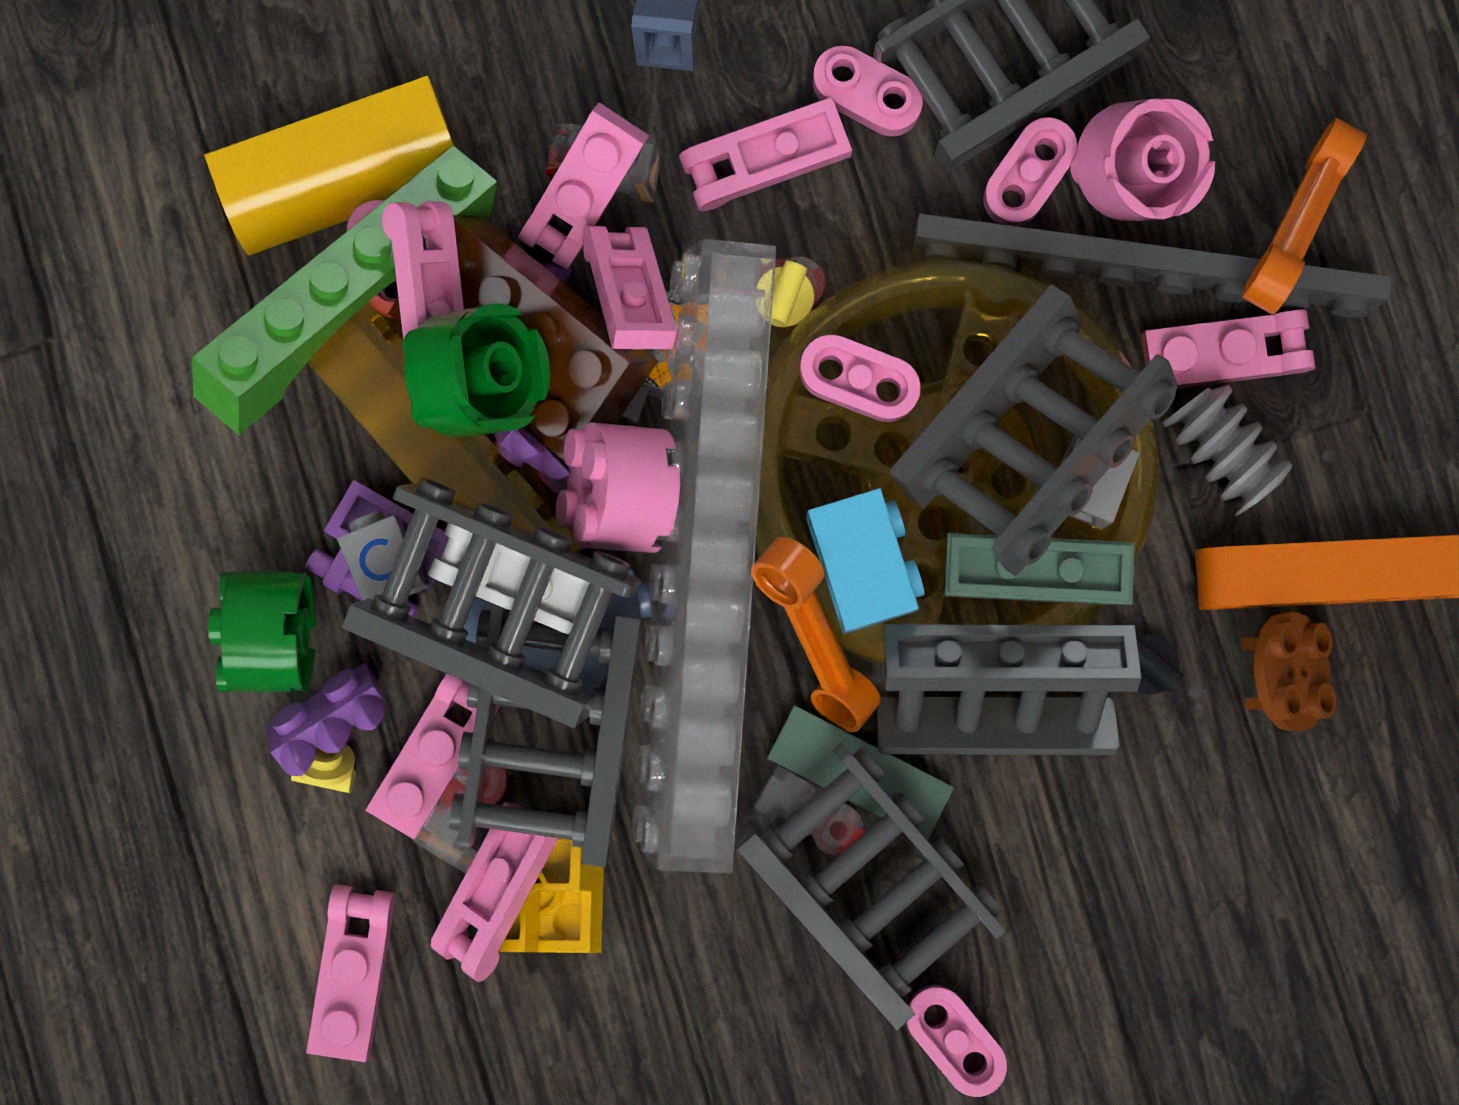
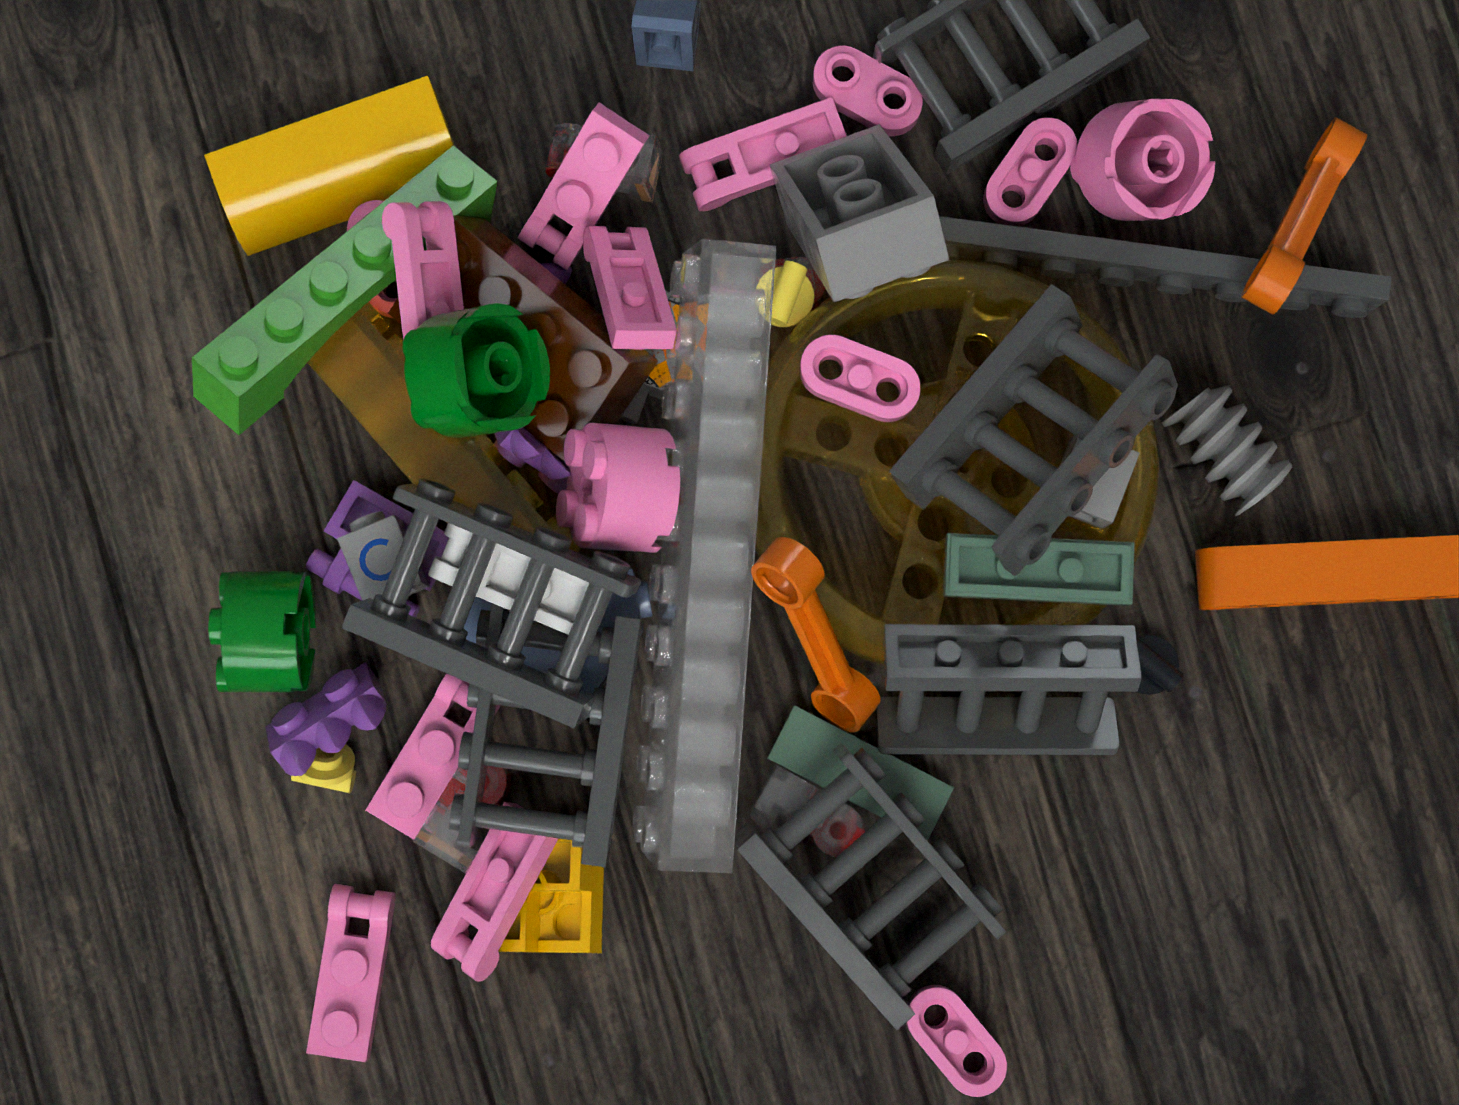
medium azure brick [806,488,924,634] -> none
bright pink plate [1141,310,1316,388] -> none
dark orange plate [1242,611,1337,732] -> none
none -> light grey brick [770,124,949,302]

